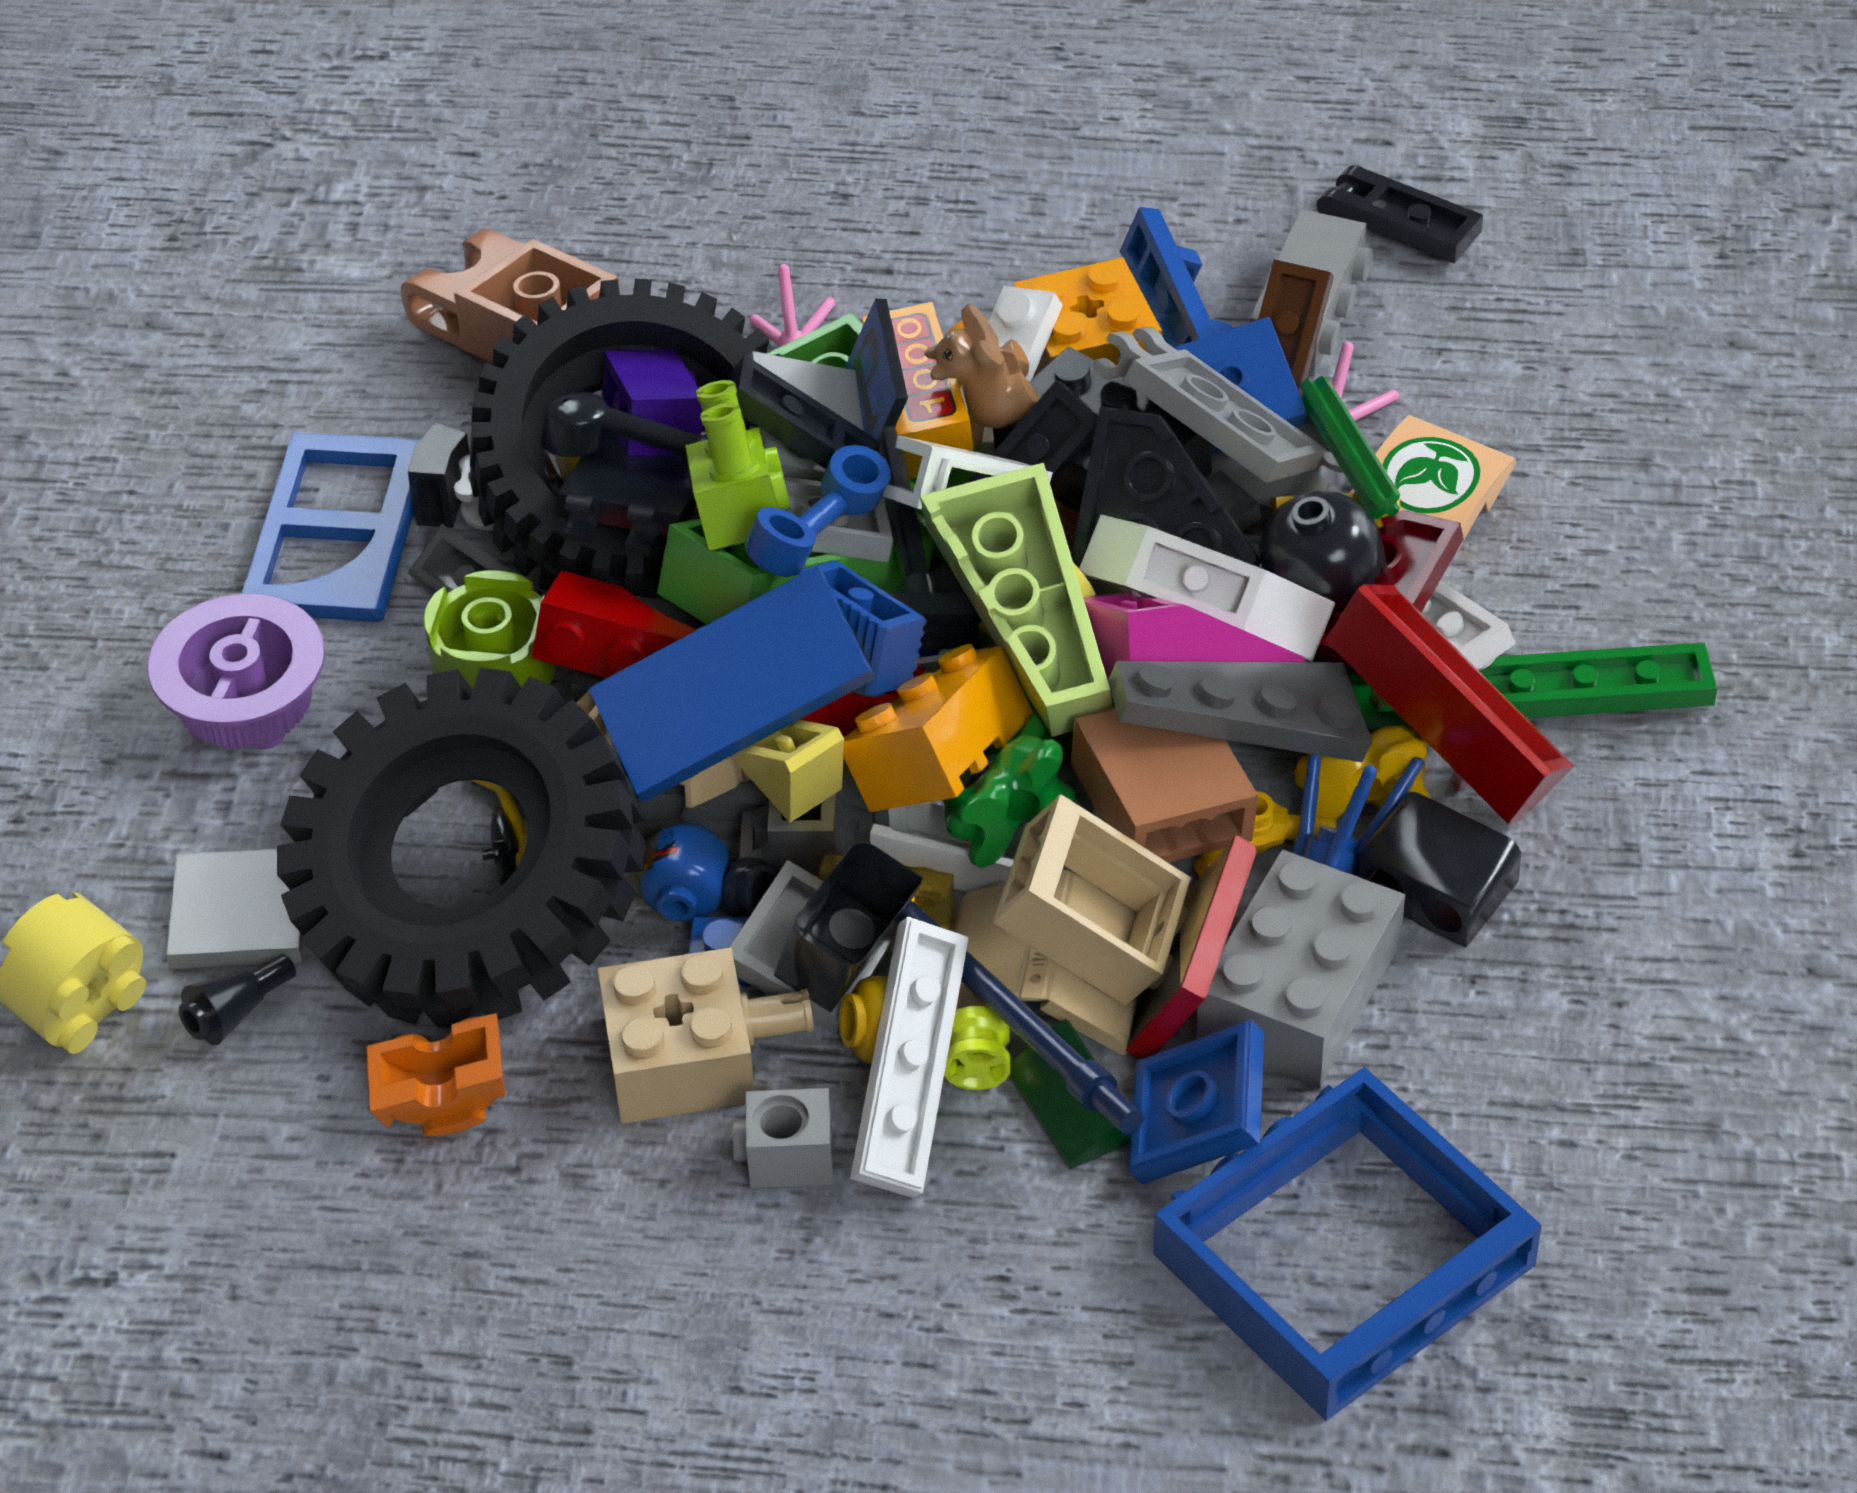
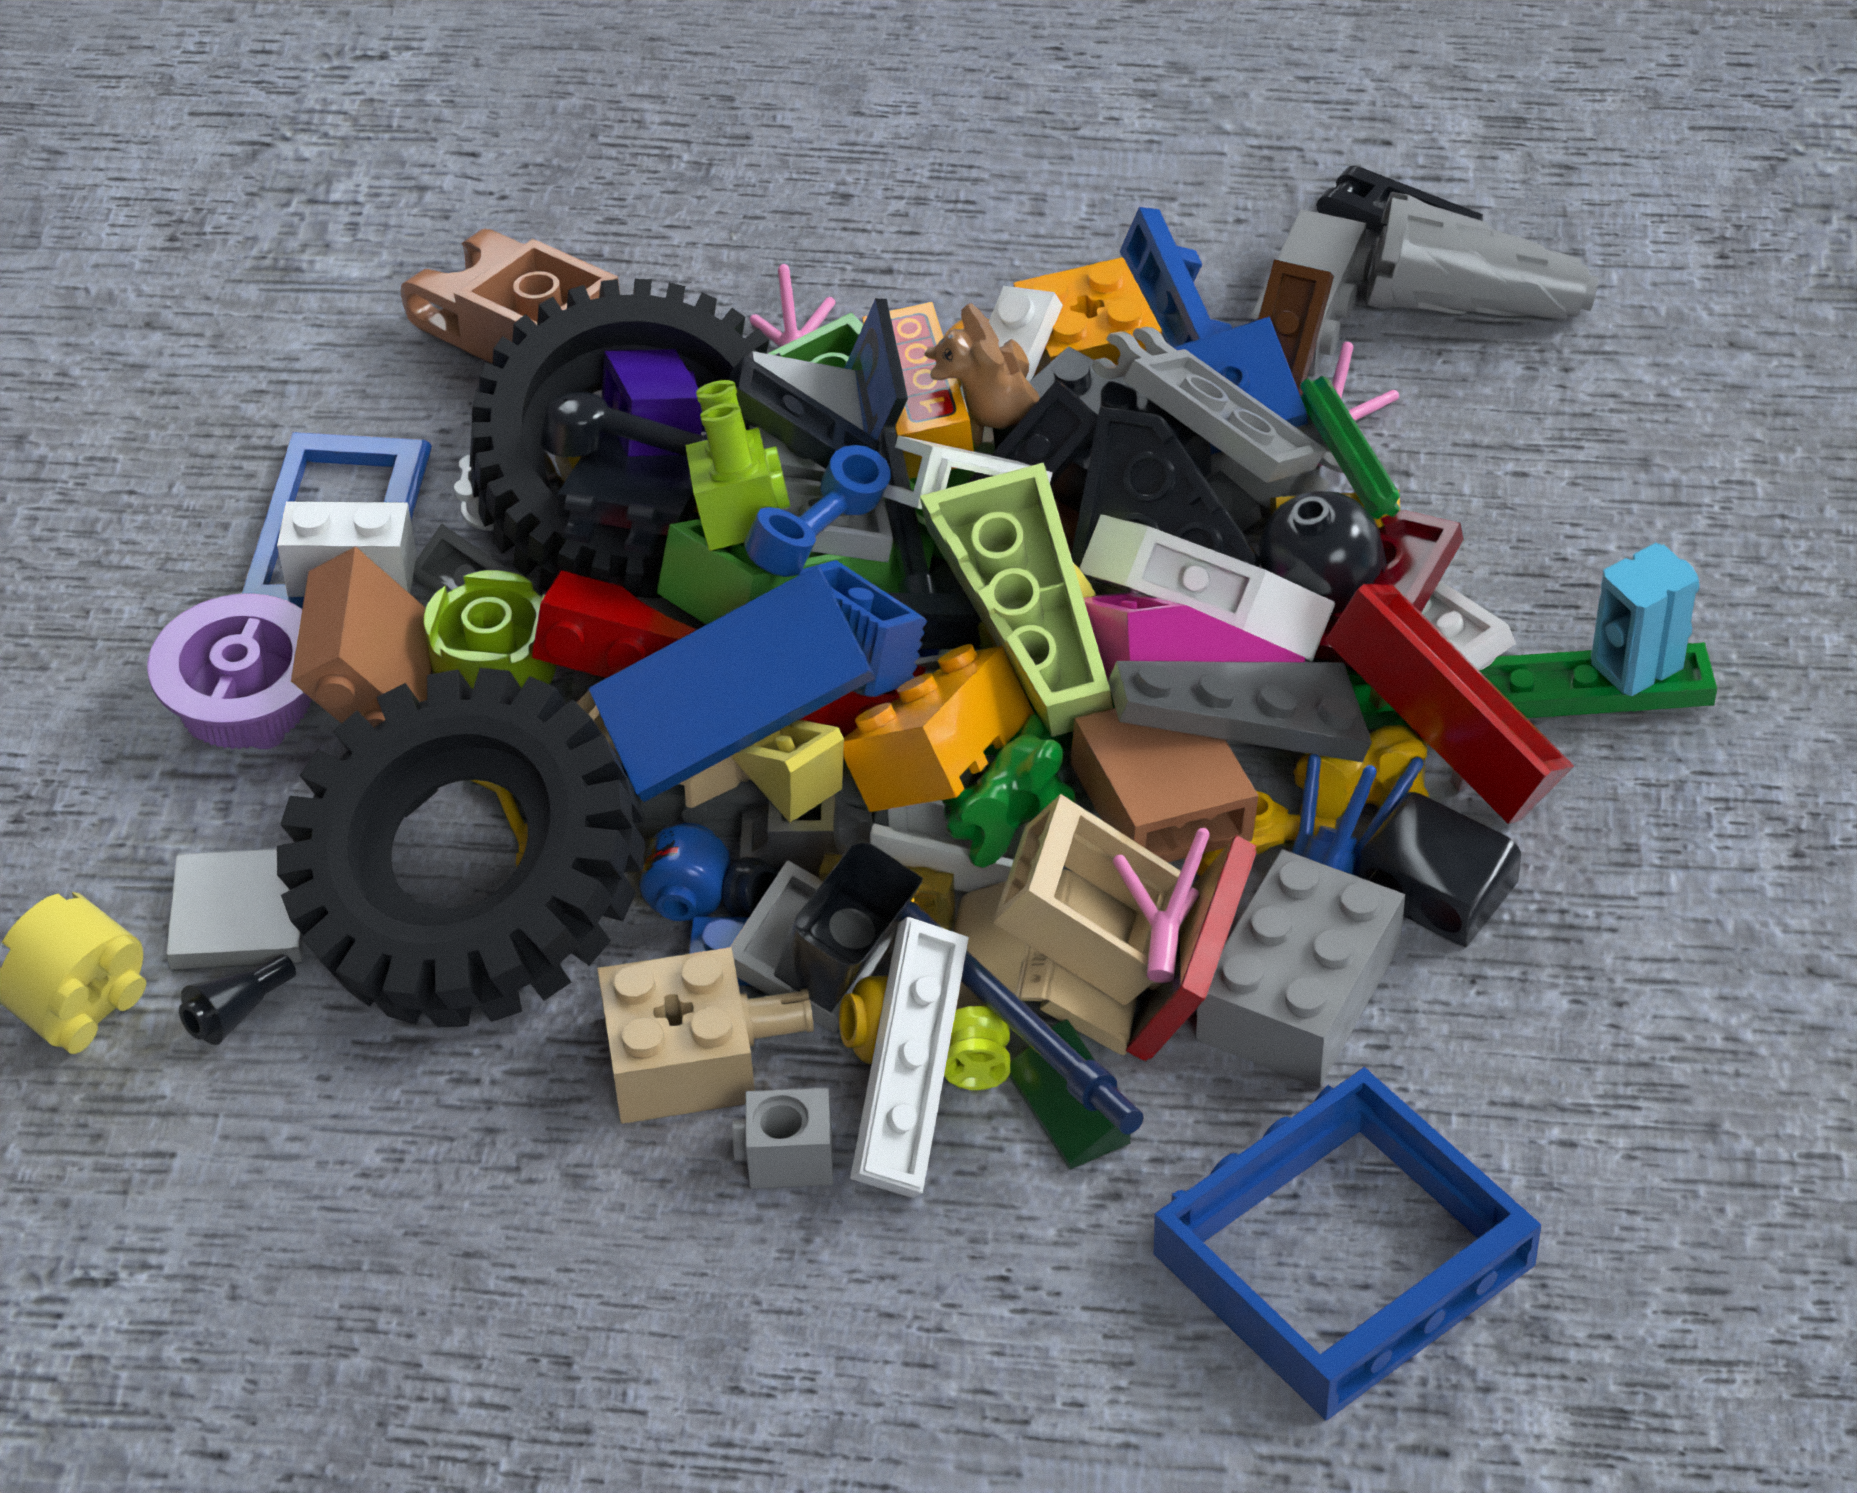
orange cylinder [366,1013,505,1136] -> none
black piece [408,422,470,528] -> none
black helmet [481,807,519,885] -> none
blue plate [1129,1020,1264,1184] -> none
slope [1350,415,1516,552] -> none
none -> white brick [277,502,417,597]
none -> nougat brick [291,546,433,727]
none -> bright pink plant [1113,828,1210,983]
none -> light grey cone [1366,192,1598,320]
none -> medium azure brick [1591,543,1700,696]

